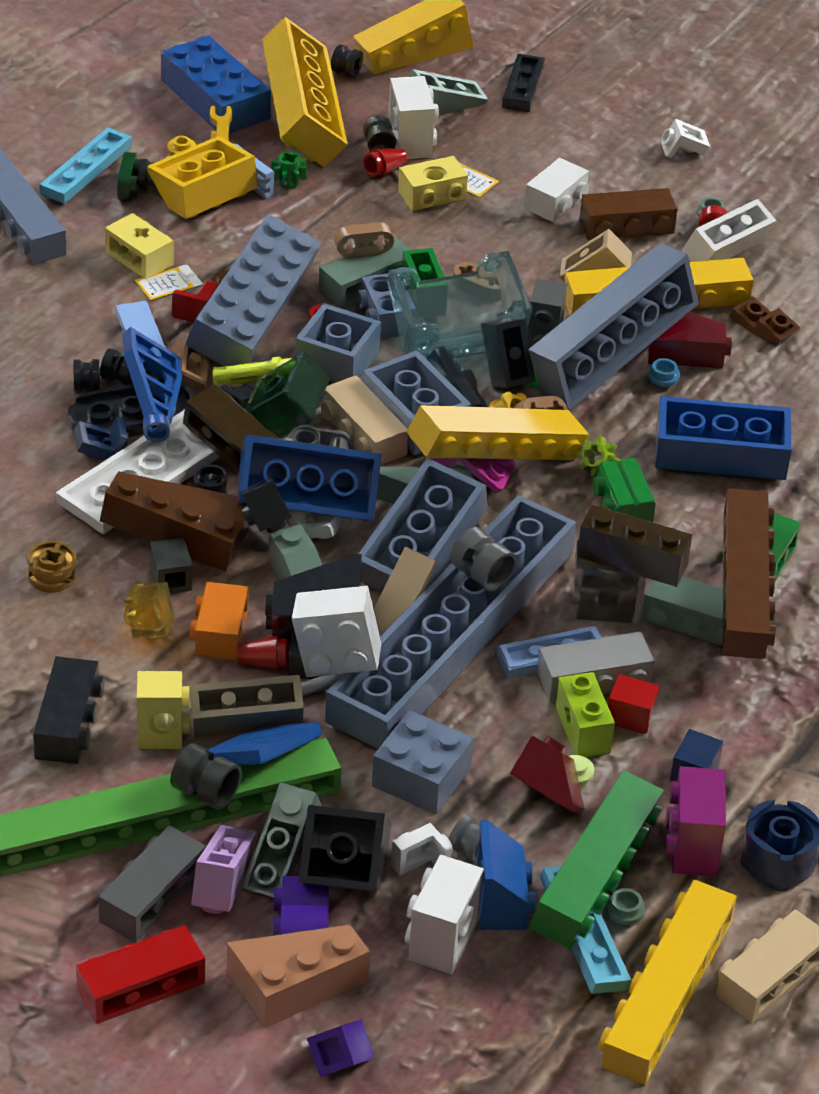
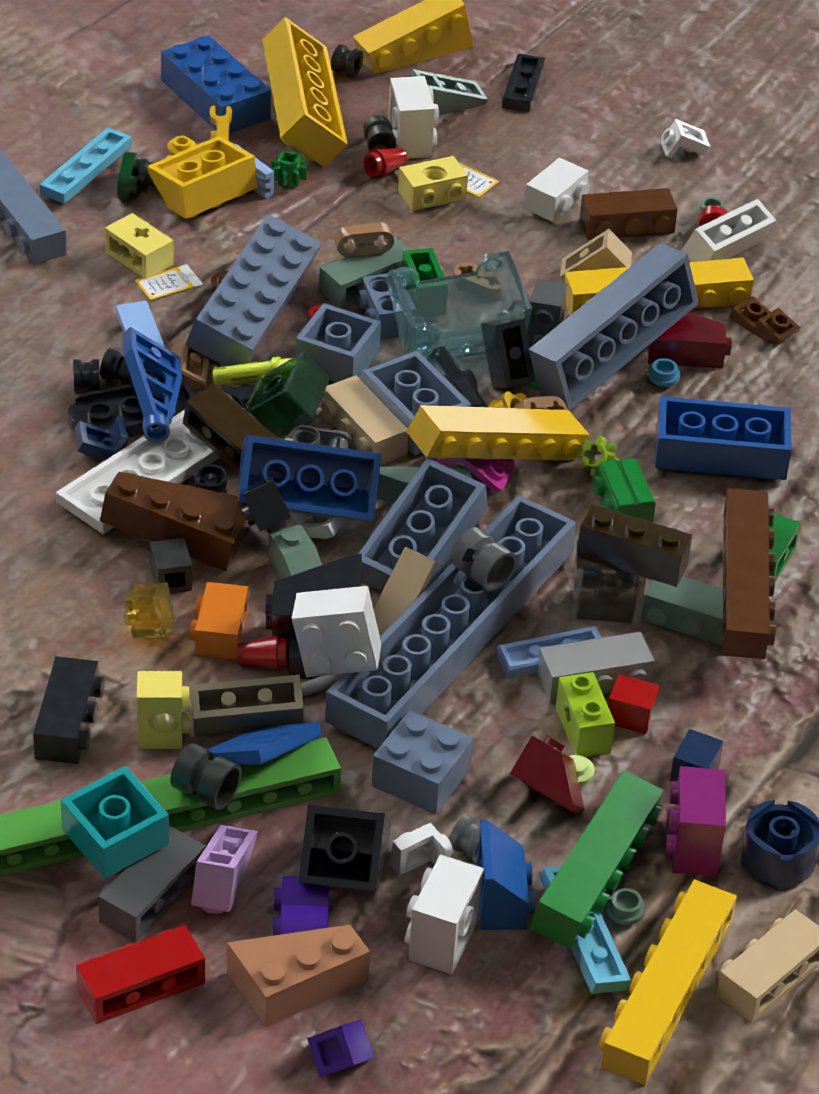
pearl gold wheel [27,540,76,592] -> none
red panel [172,281,219,323] -> none
sand green slope [243,782,322,899] -> none
none -> teal brick [60,766,169,879]

